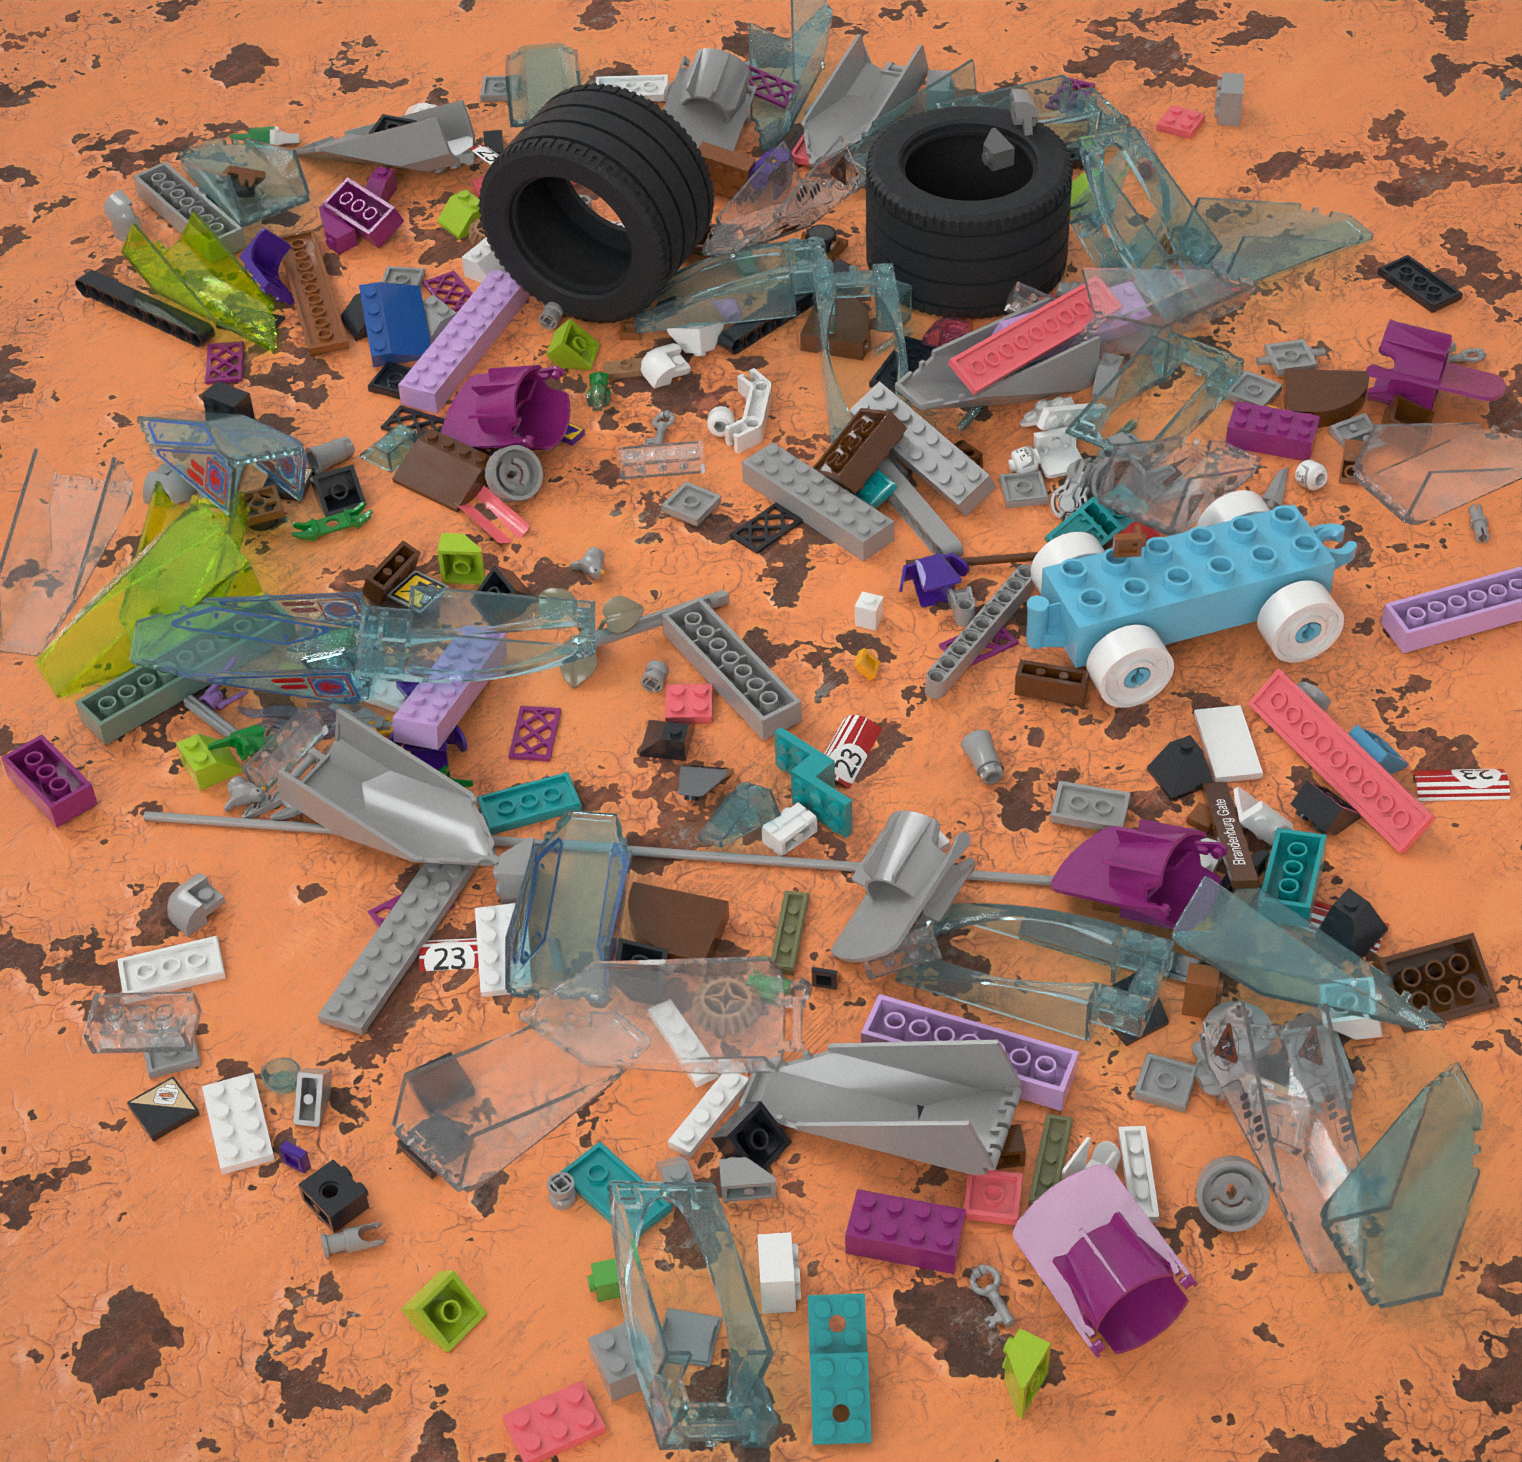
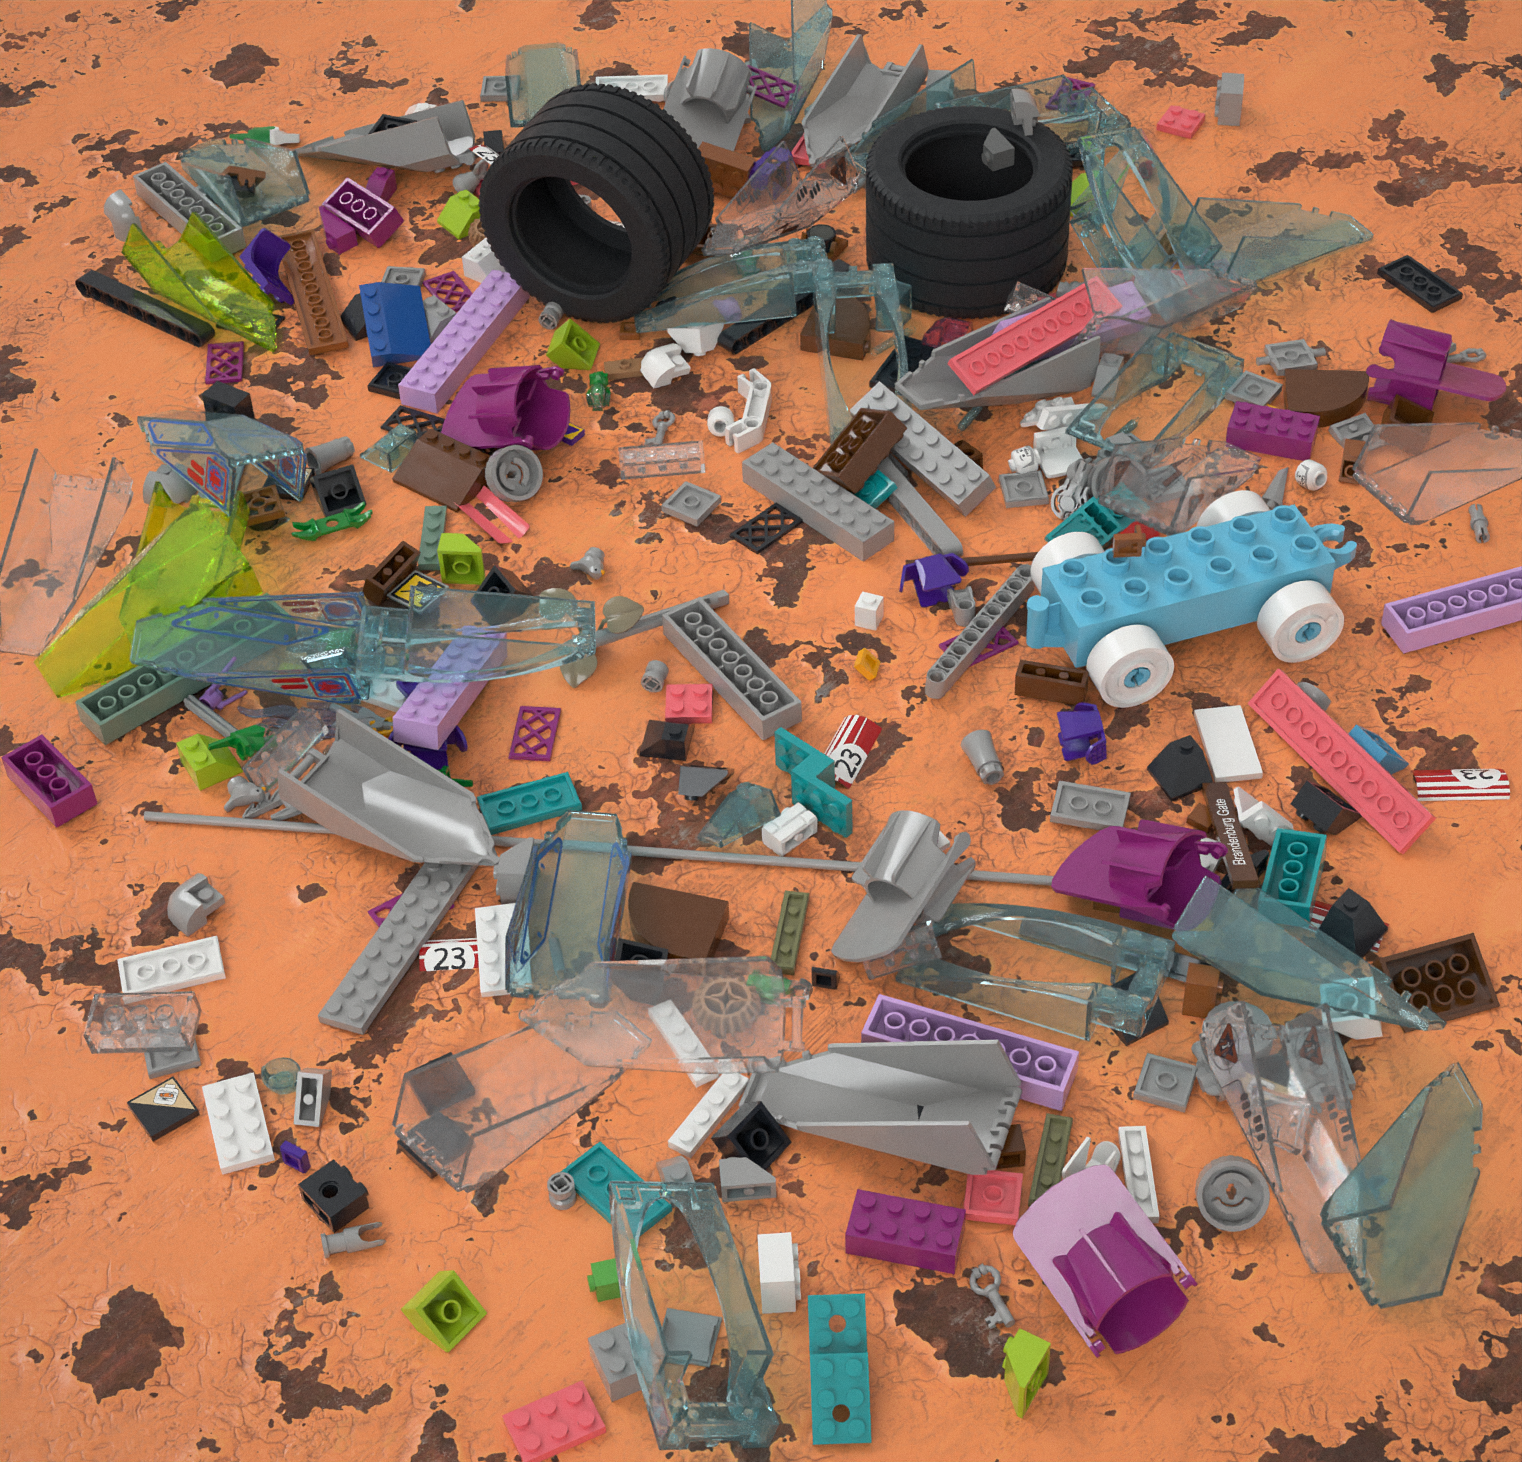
none -> sand green plate [418,506,447,571]
none -> light grey piece [452,159,488,194]
none -> dark purple piece [1057,702,1107,765]

